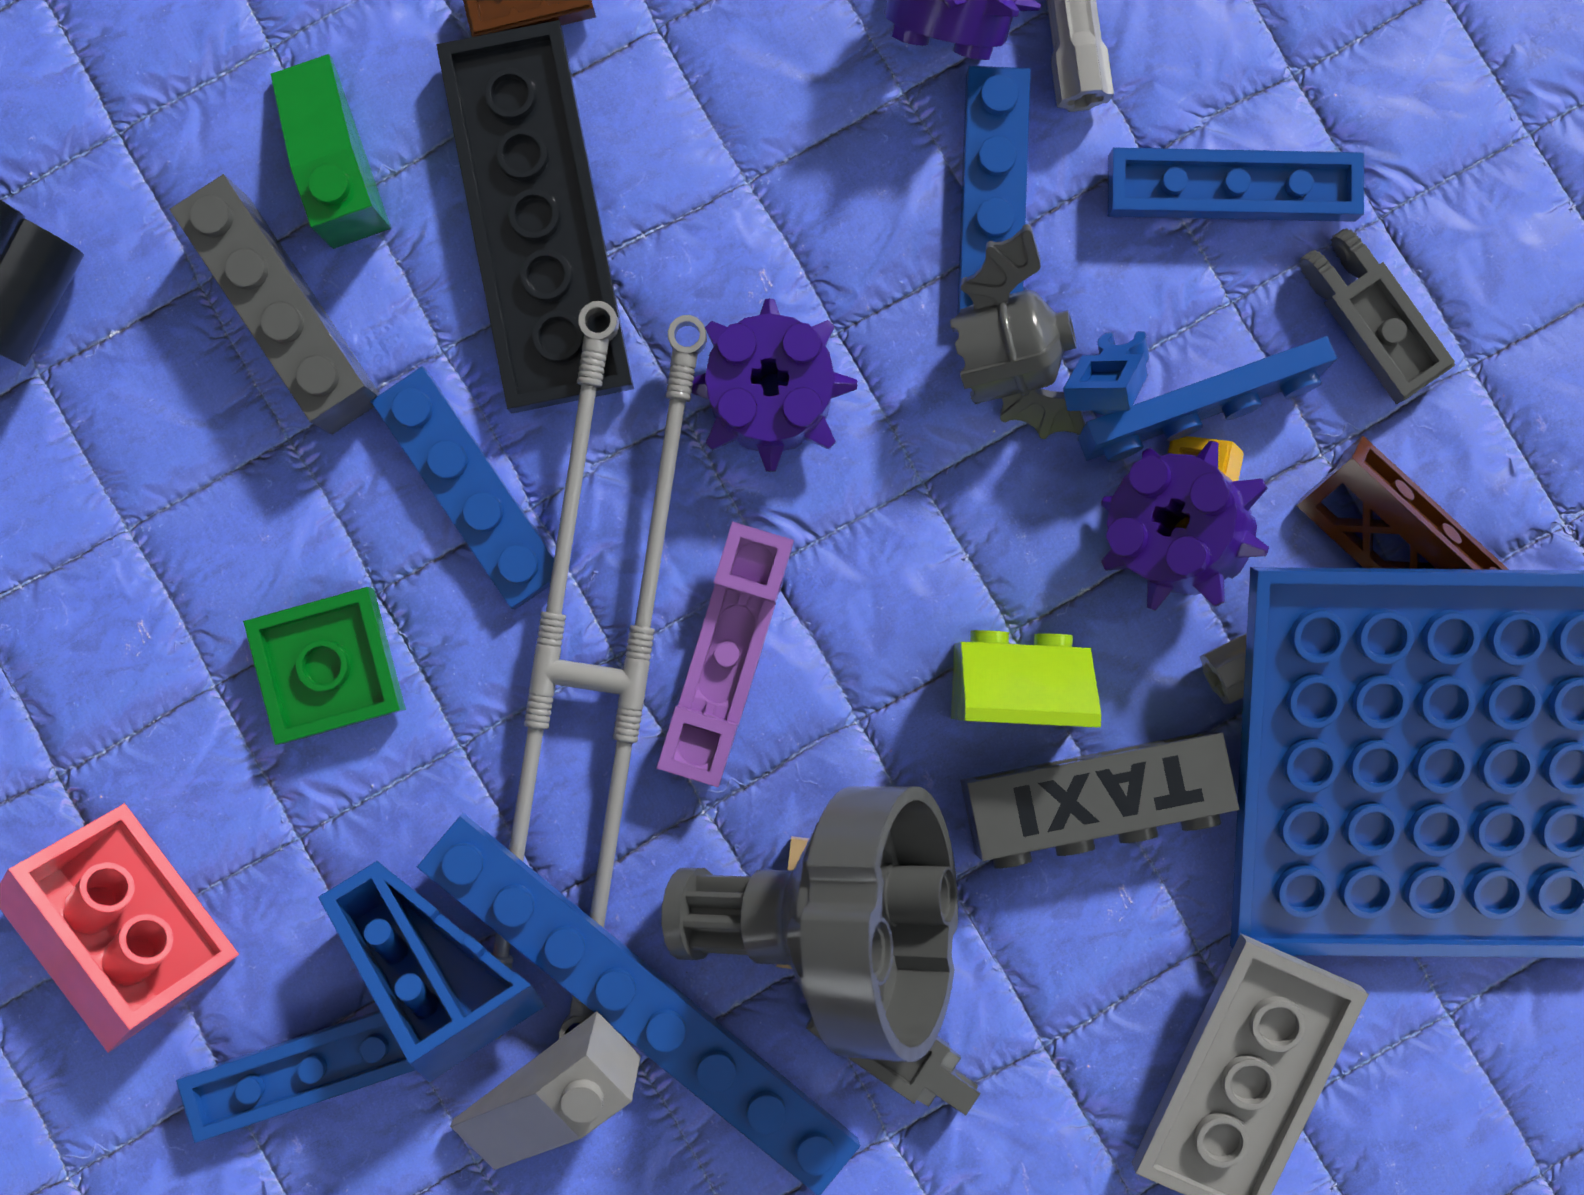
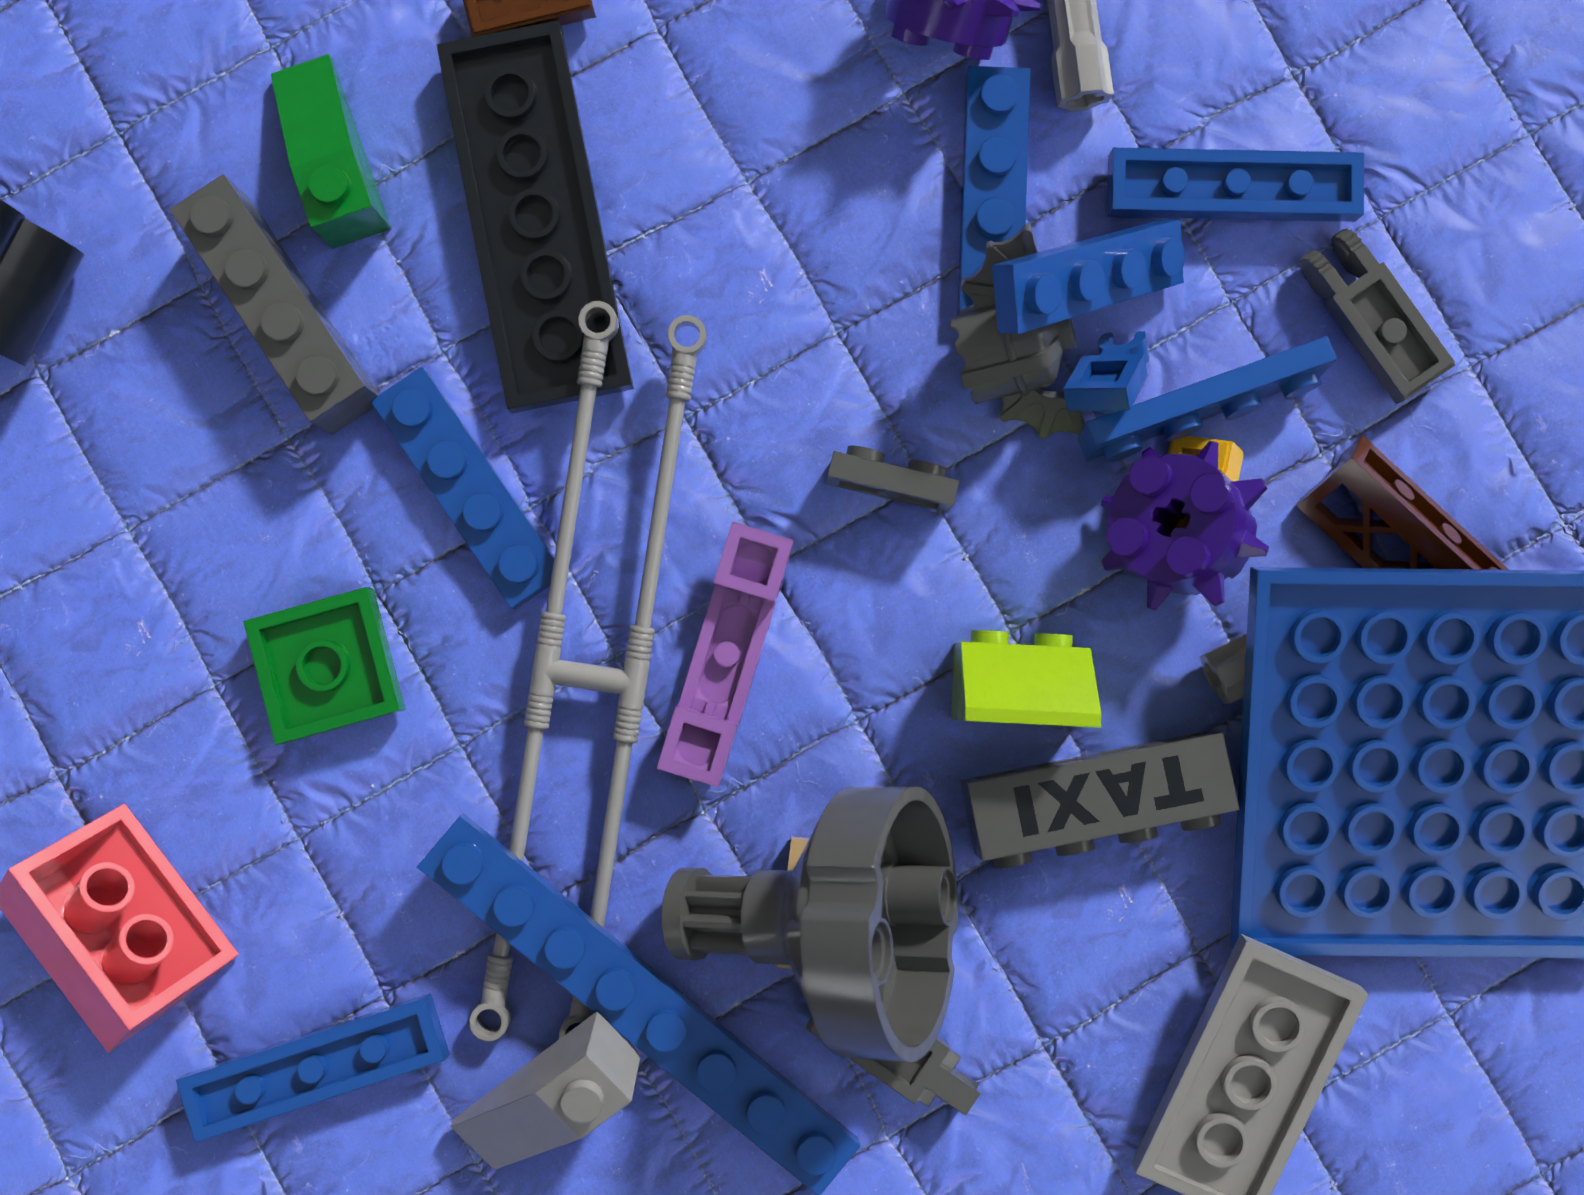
blue wedge [318,861,546,1083] -> none
dark purple brick [691,298,857,472] -> none
none -> dark grey plate [826,445,960,513]
none -> blue plate [992,219,1185,334]

